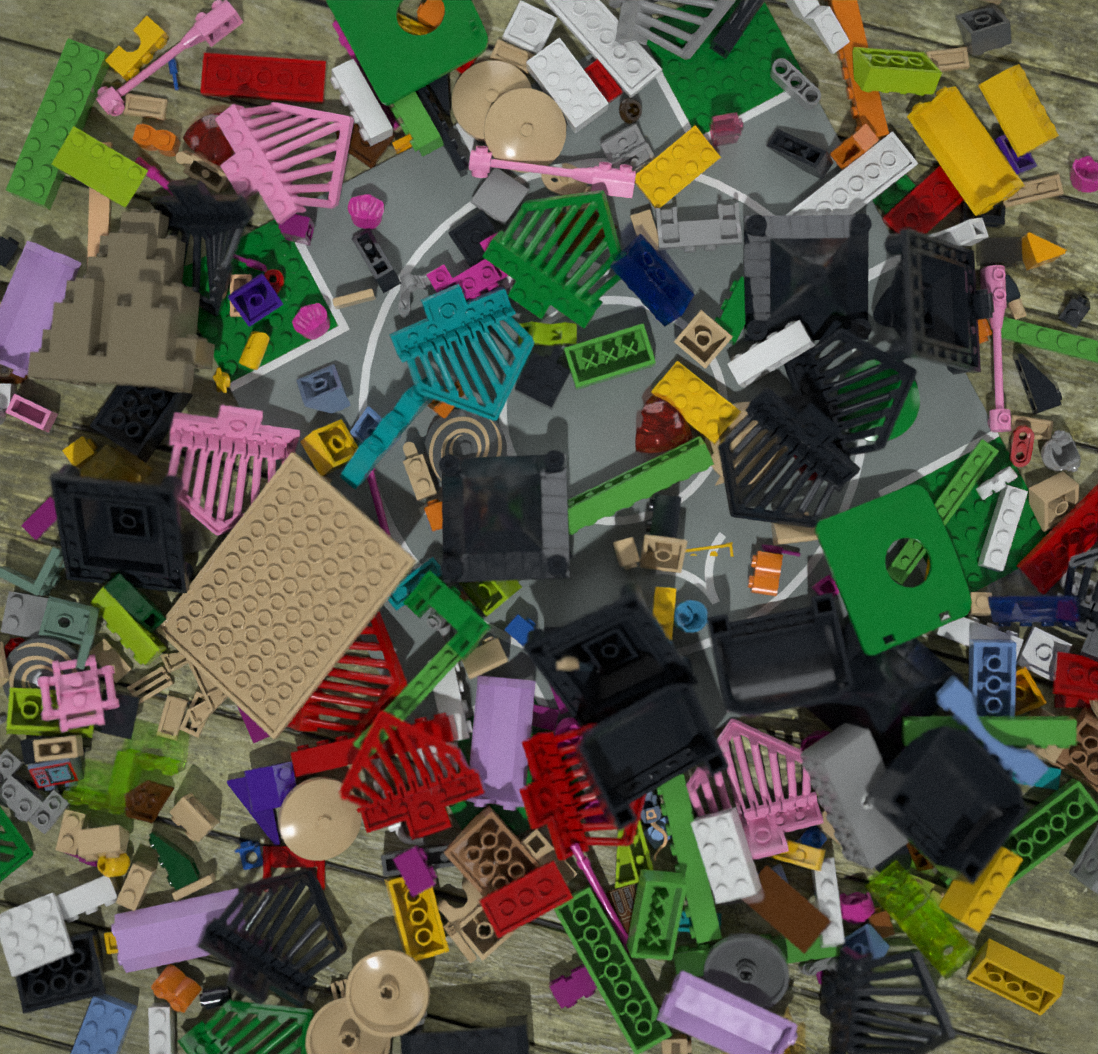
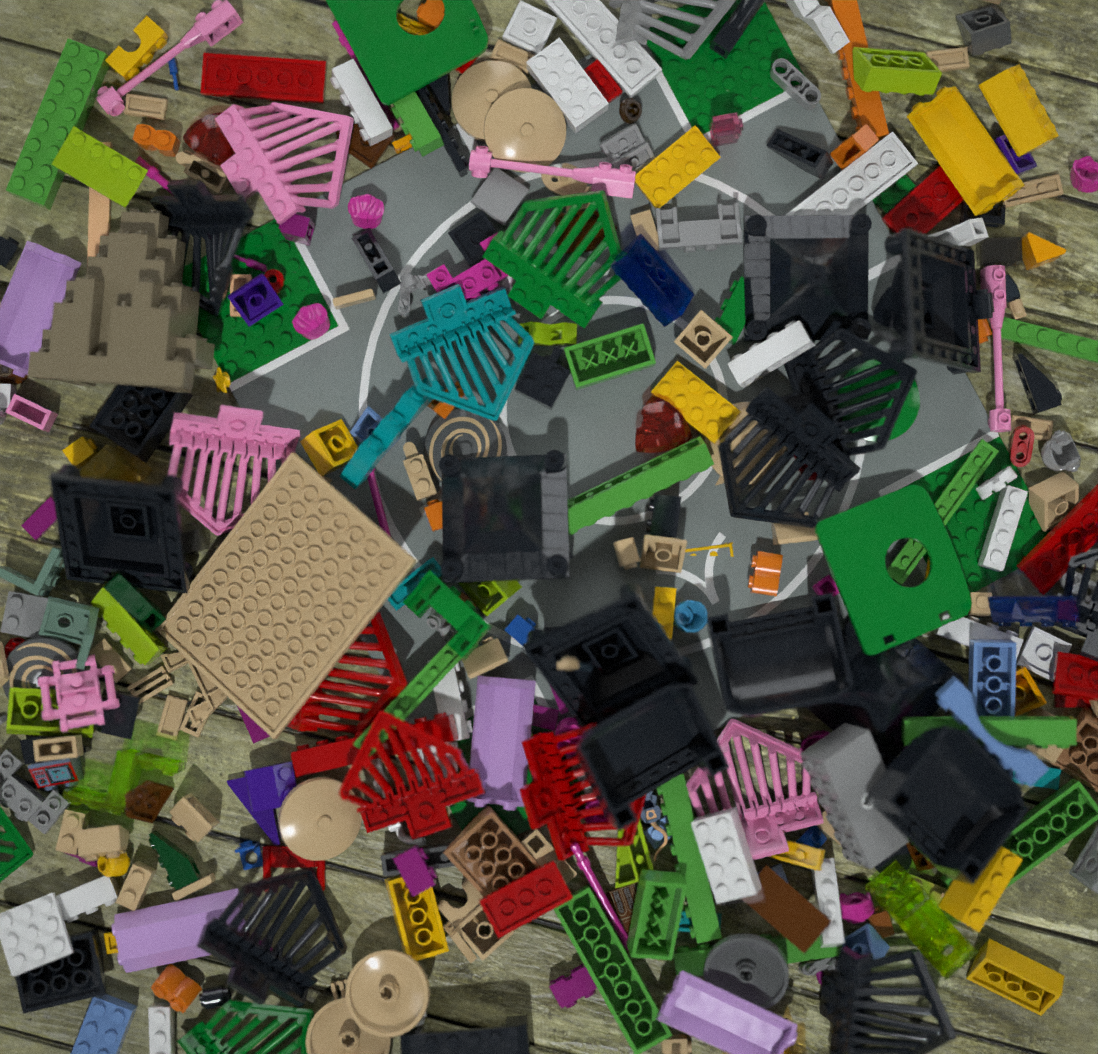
yellow arm [239,331,270,370] -> none
sand blue slope [296,364,351,414] -> none
magenta piece [761,544,801,557] -> none
black bracket [1058,292,1091,328] -> none

